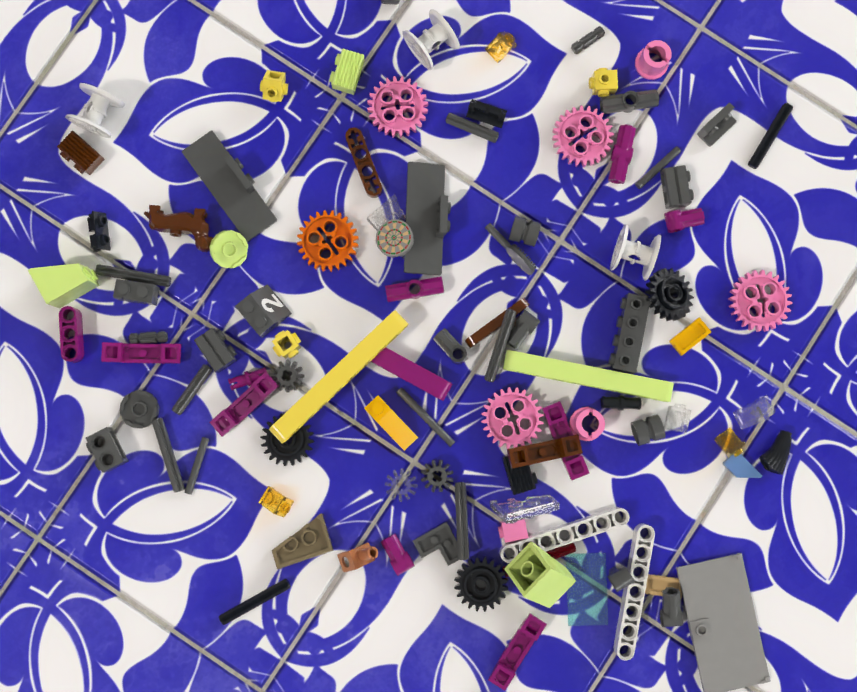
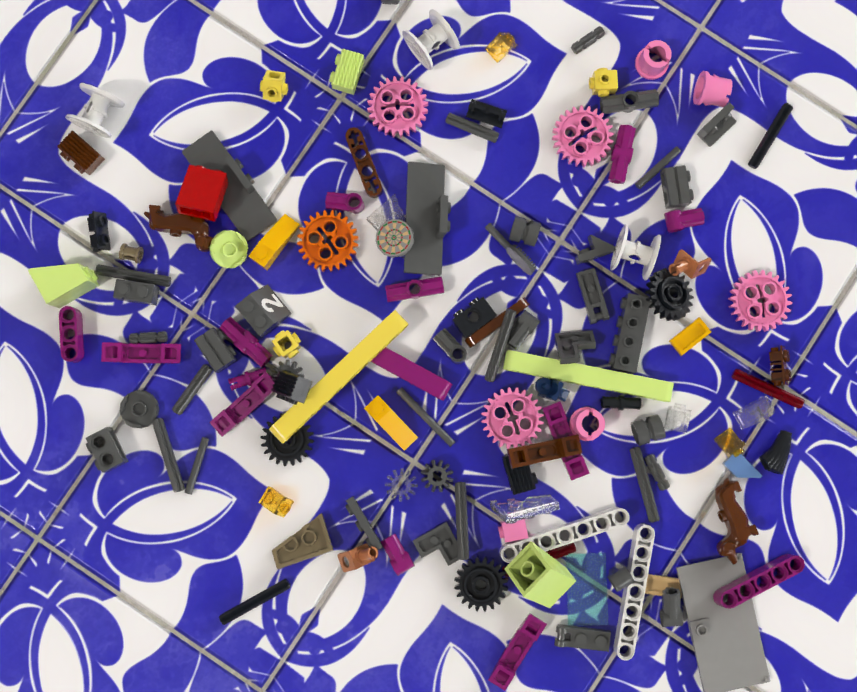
none -> dark tan bush [119,243,144,264]
none -> red brick [175,165,229,222]
none -> magenta piece [219,316,273,368]
none -> yellow slope [249,214,300,271]
none -> black brick [271,369,313,405]
none -> magenta piece [325,192,365,214]
none -> dark grey plate [345,496,383,550]
none -> black brick [452,297,497,340]
none -> dark blue hips [535,377,570,402]
none -> dark grey plate [554,330,596,364]
none -> dark grey plate [554,624,611,652]
none -> dark grey slope [575,235,616,265]
none -> dark grey plate [575,268,609,324]
none -> dark grey axle [630,447,660,522]
none -> dark grey axle [644,454,670,491]
none -> nougat bracket [669,249,712,279]
none -> bright pink piece [693,71,732,107]
none -> magenta beam [713,554,805,609]
none -> reddish brown animal [715,478,759,565]
none -> dark red axle [731,369,805,409]
none -> reddish brown hinge [769,345,792,386]

